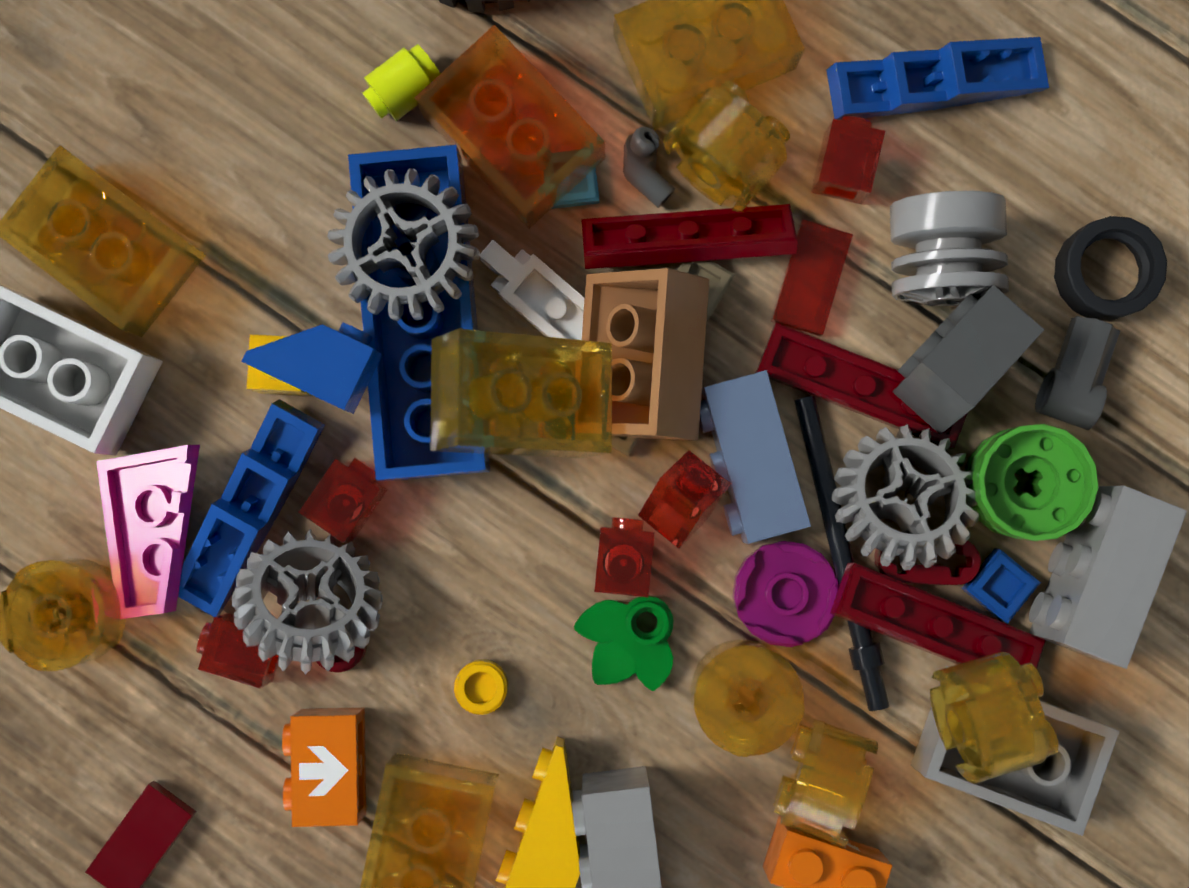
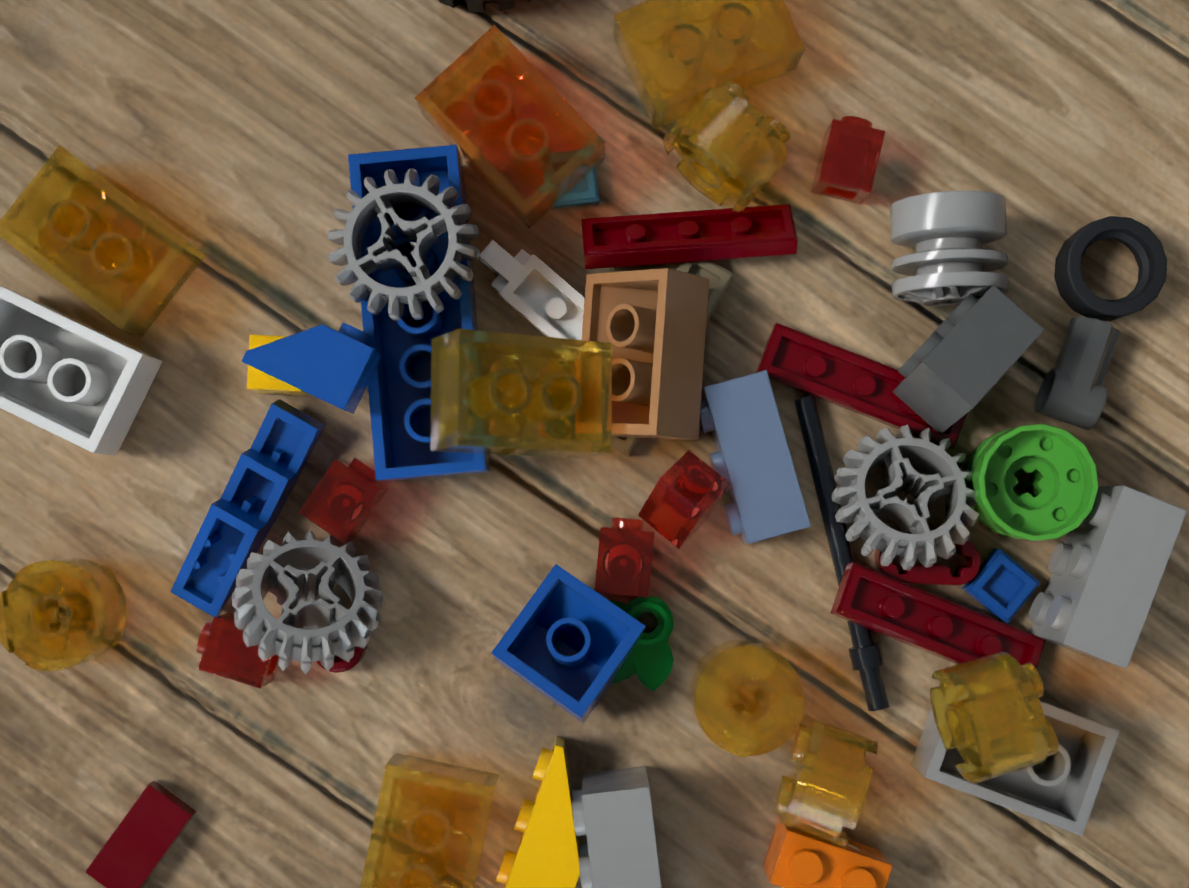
wing [96,445,200,620] -> none
orange brick [282,707,366,827] -> none
neon yellow brick [362,44,443,121] -> none
yellow tile [454,659,508,715] -> none
dark grey arm [623,127,675,208] -> none
magenta tile [732,541,839,647] -> none
clear red tile [770,219,853,337] -> none
blue slope [826,37,1049,121] -> none
none -> blue slope [491,564,646,724]

